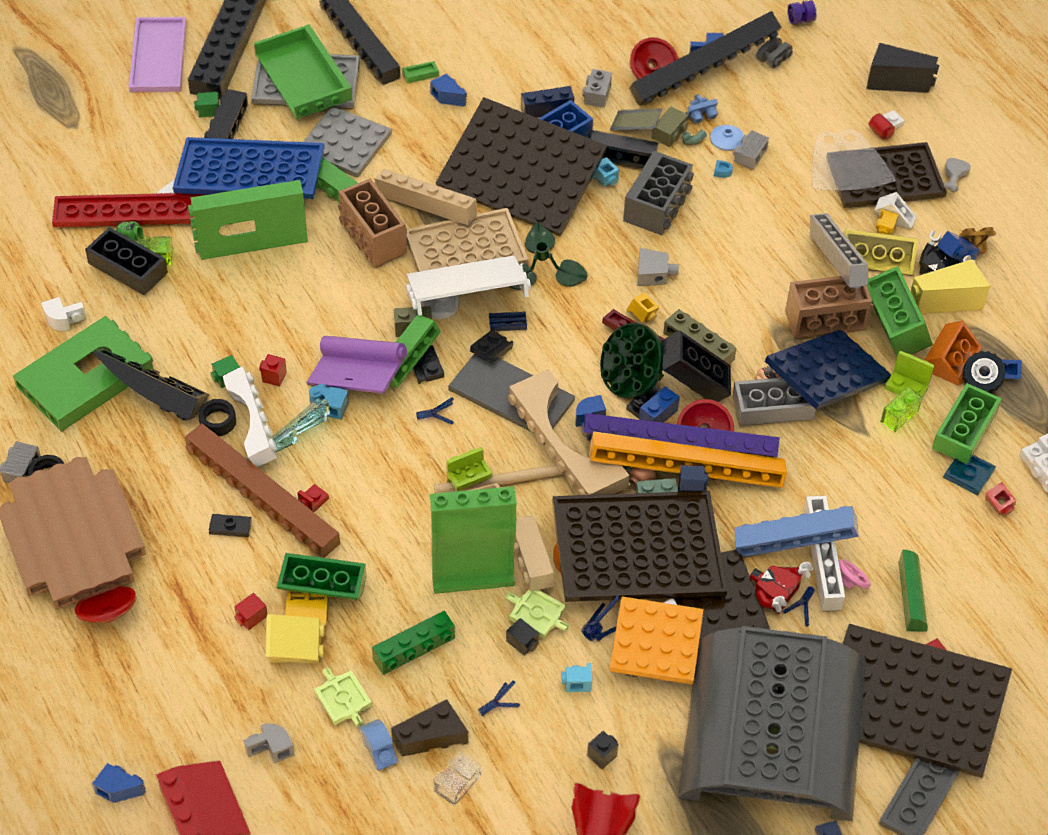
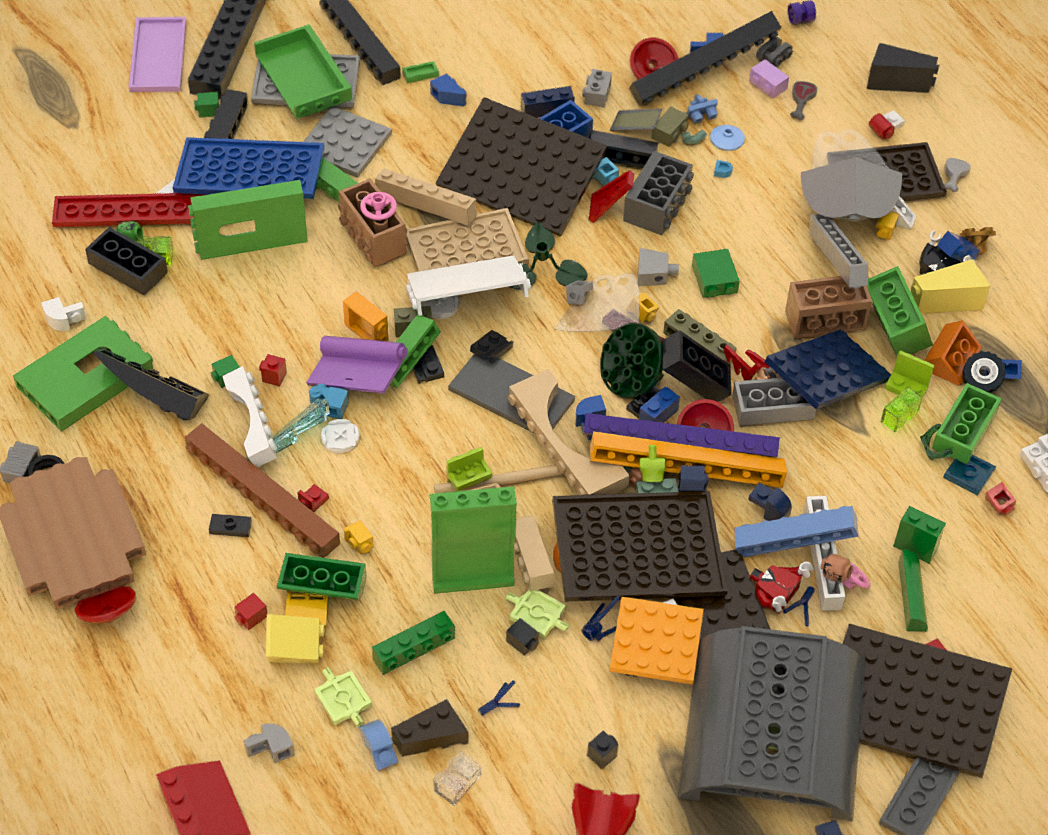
blue slope [92,763,146,803] -> none
black tyre [199,399,236,436] -> none
clear blue plant [416,397,454,424] -> none
dark blue tile [489,311,527,331] -> none
medium azure brick [561,663,592,692] -> none
light grey brick [733,130,769,169] -> none
light yellow slope [844,229,918,275] -> none
none -> white tile [321,419,360,454]
none -> light orange window [343,291,389,341]
none -> yellow brick [343,520,374,555]
none -> bright pink piece [360,192,397,220]
none -> clear piece [555,273,640,332]
none -> light grey bracket [566,280,593,304]
none -> red wing [589,170,634,223]
none -> lime piece [640,445,666,482]
none -> green brick [692,249,740,298]
none -> red piece [724,345,770,381]
none -> dark blue brick [748,482,792,521]
none -> lavender brick [749,59,789,98]
none -> dark grey piece [790,81,817,120]
none -> light grey brick [801,157,902,222]
none -> nougat head [820,554,853,583]
none -> green brick [893,506,946,564]
none -> clear green cap [920,424,953,461]

